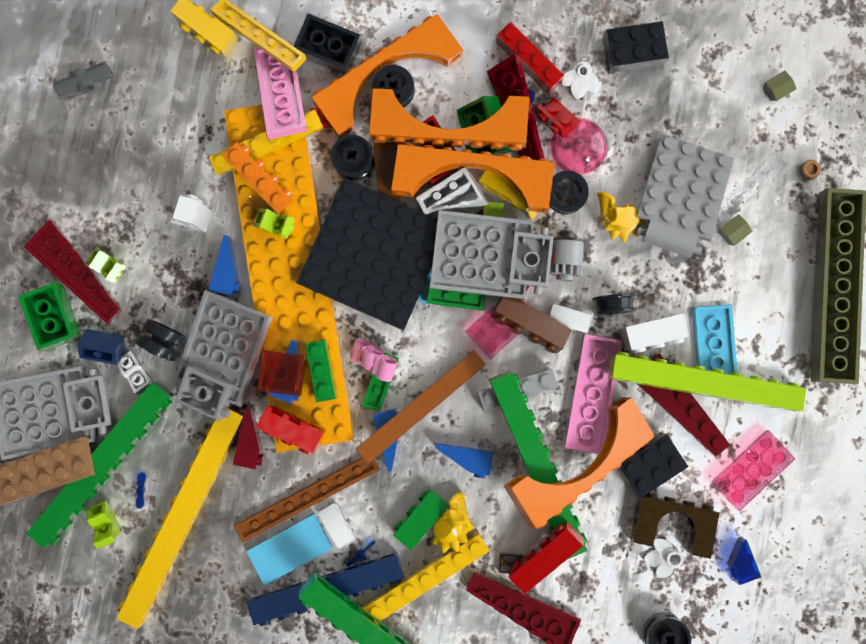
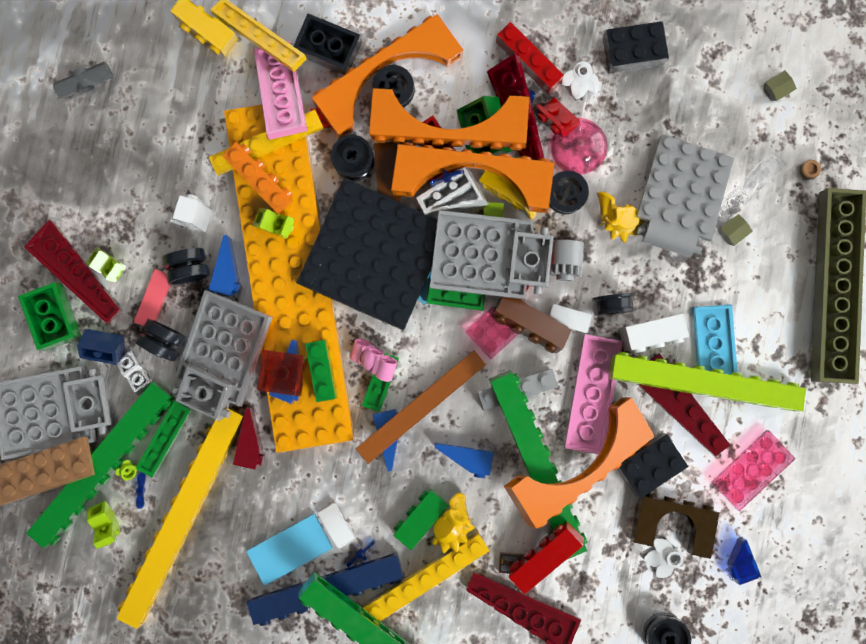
dark orange tile [234,458,380,543] -> none
red wedge [256,405,326,455] -> none
none -> lime plate [115,459,138,481]
none -> coral tile [134,269,171,326]
none -> green plate [135,401,192,478]
none -> black wheel [162,248,210,285]
none -> clear blue piece [429,169,465,186]

